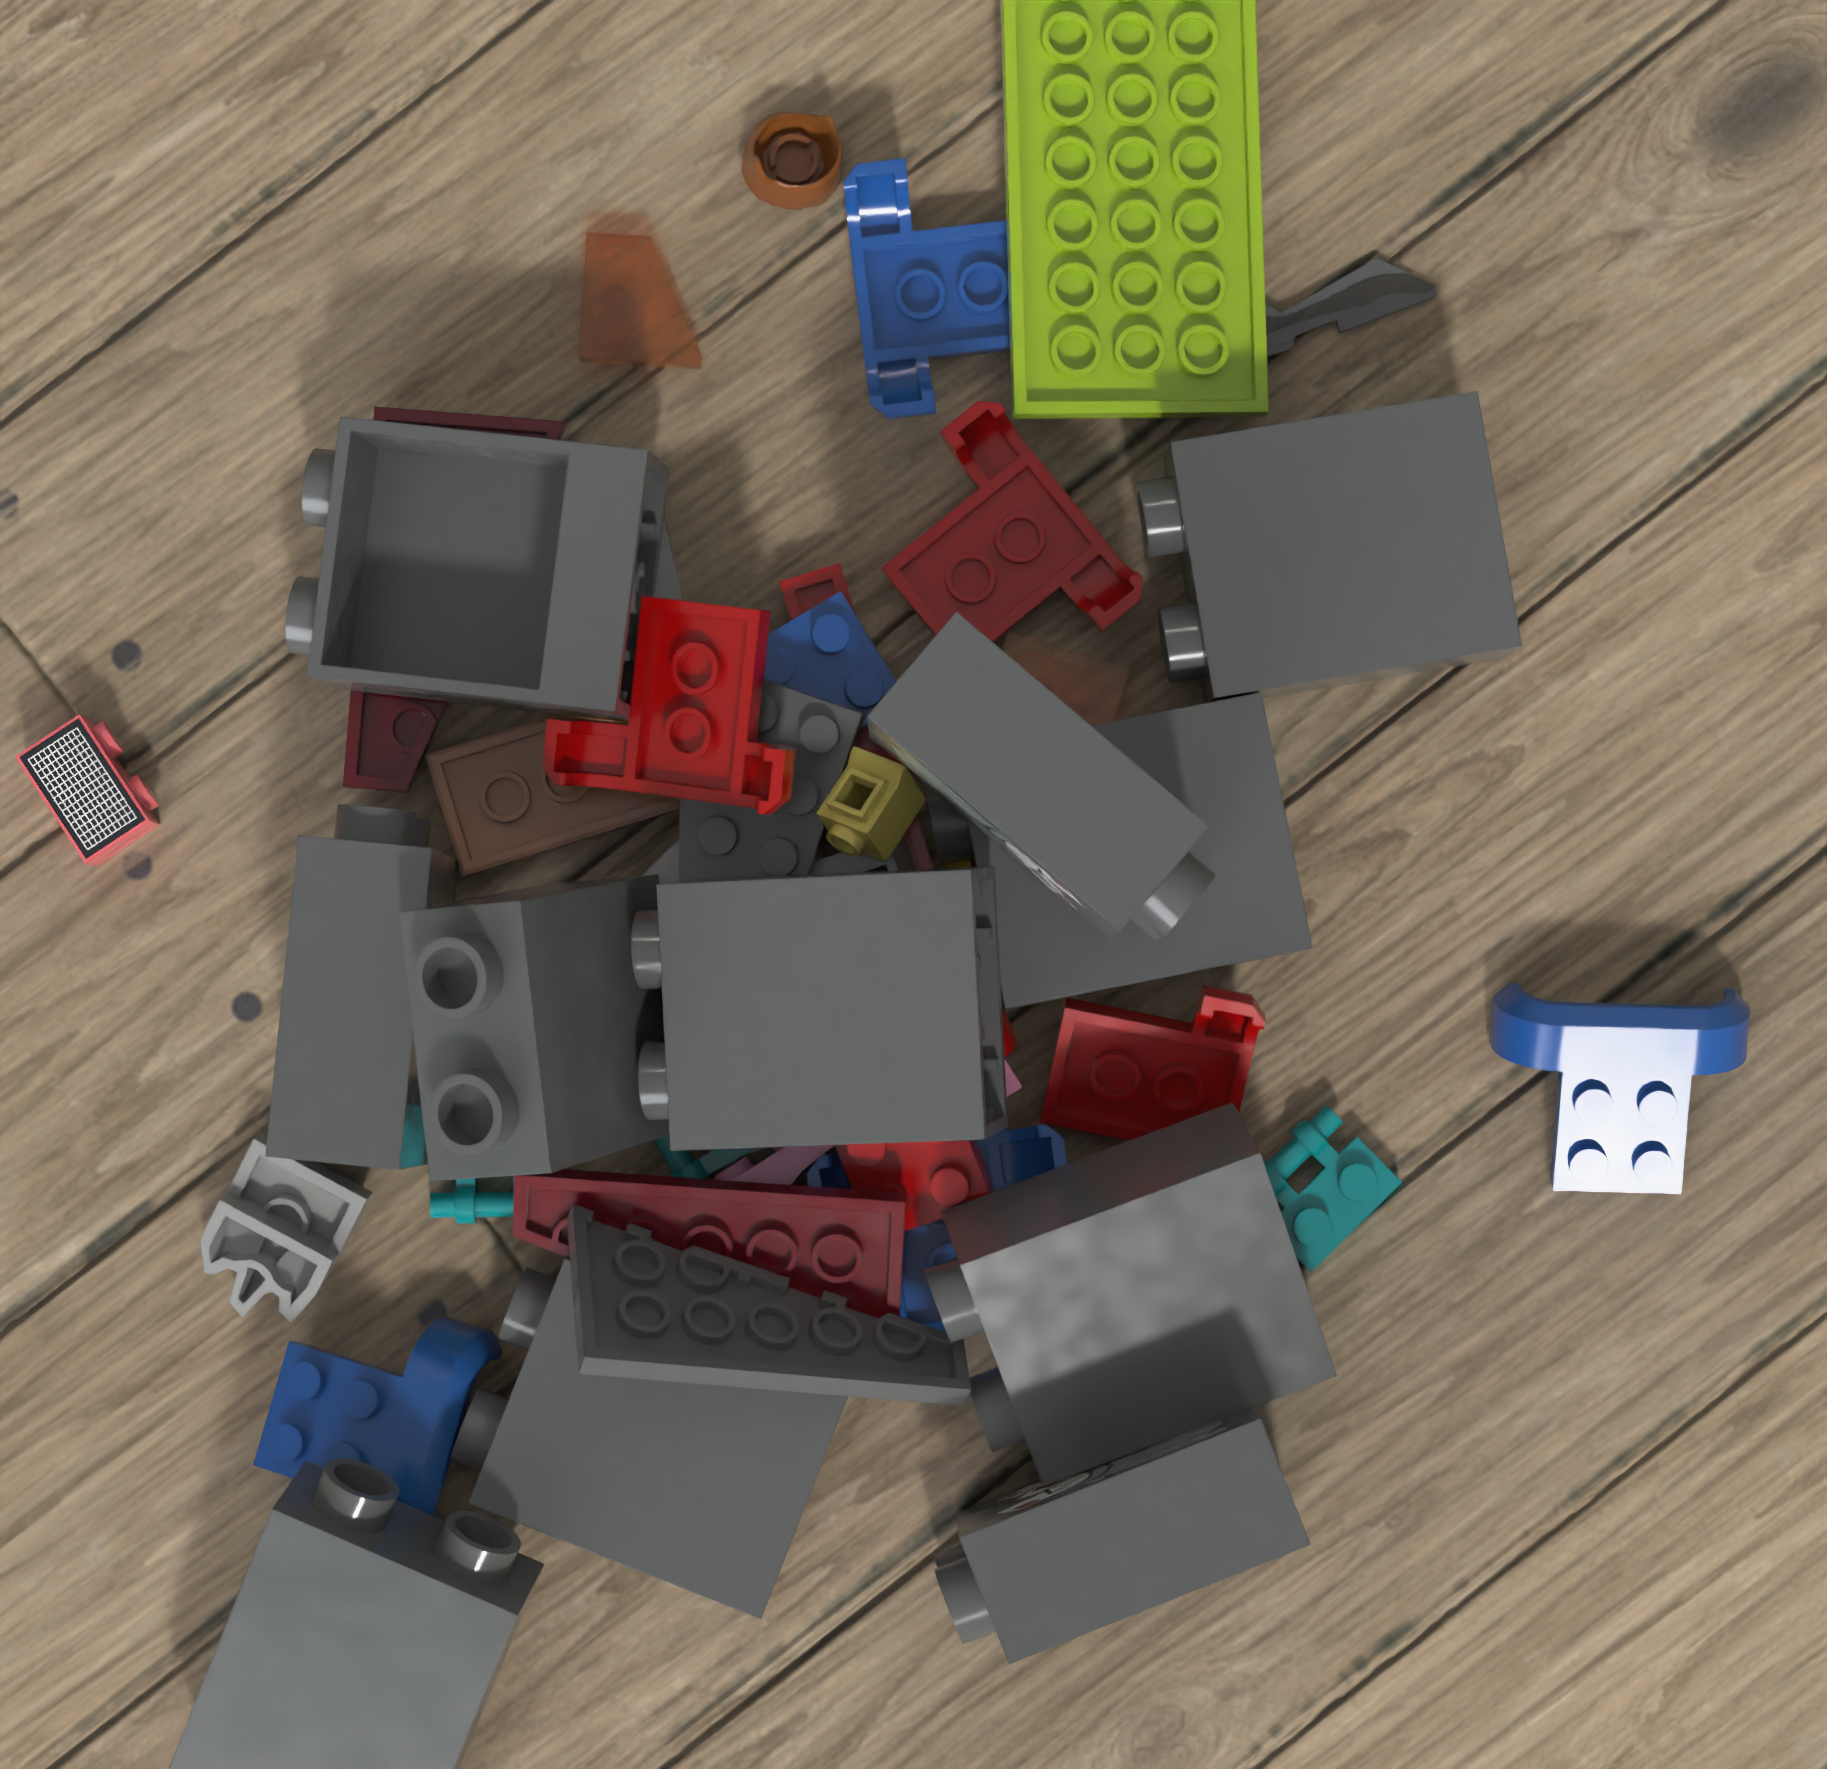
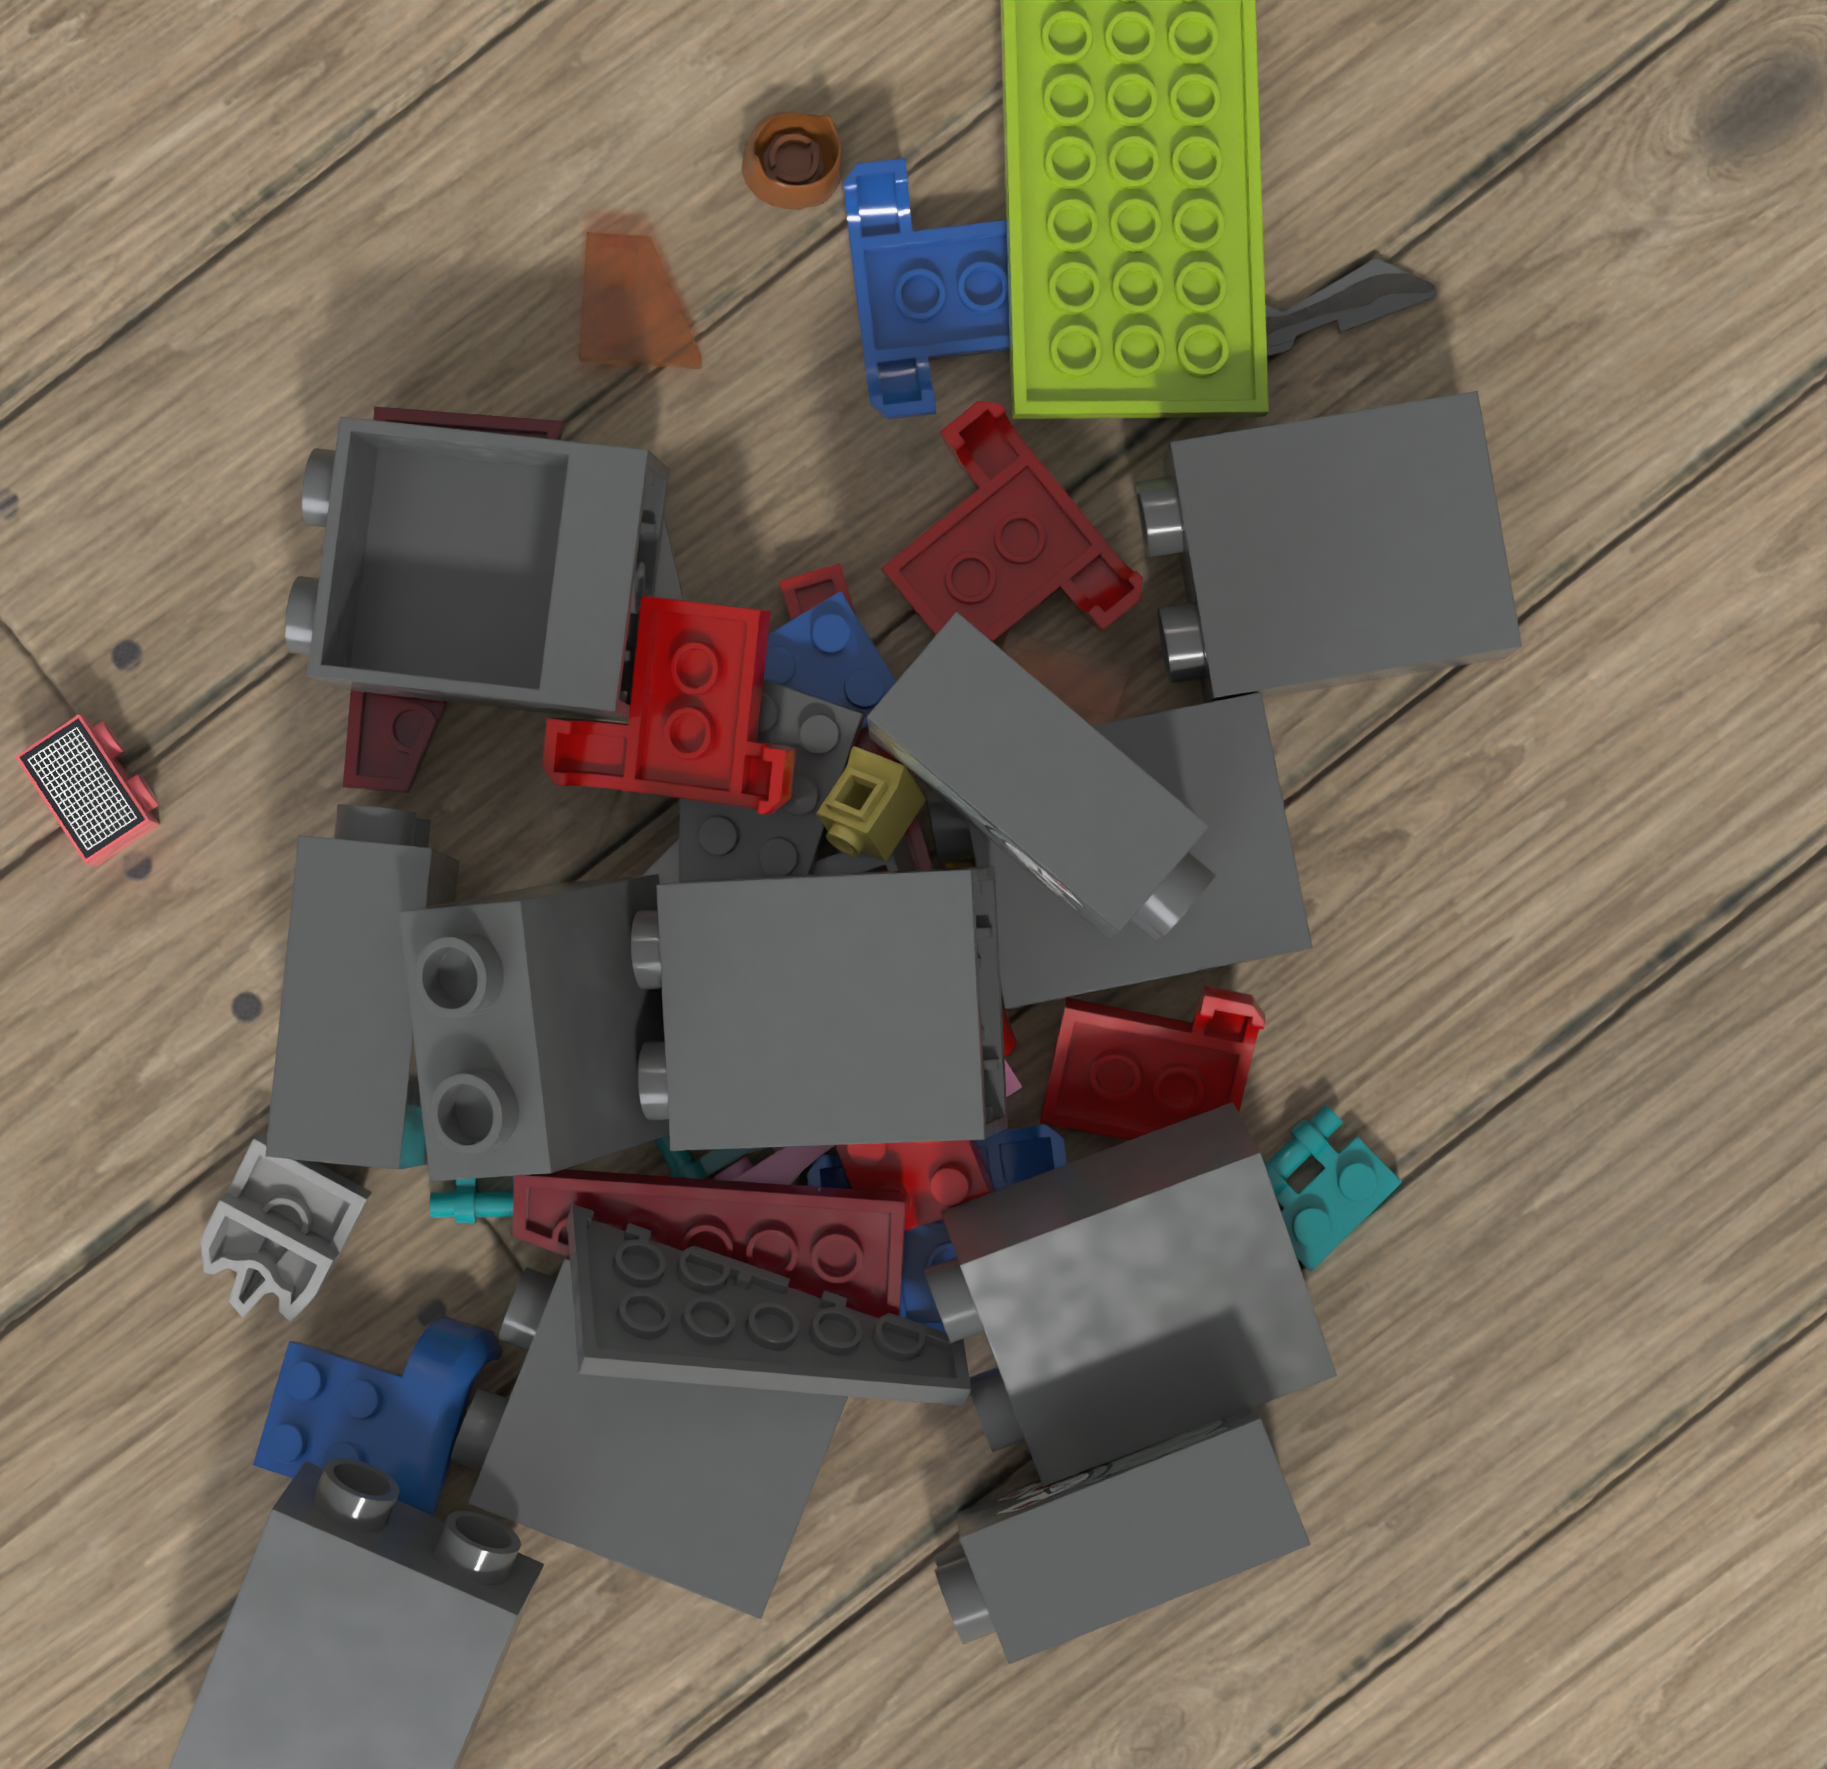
nougat tile [425,714,680,877] -> none
piece [1490,983,1751,1194] -> none

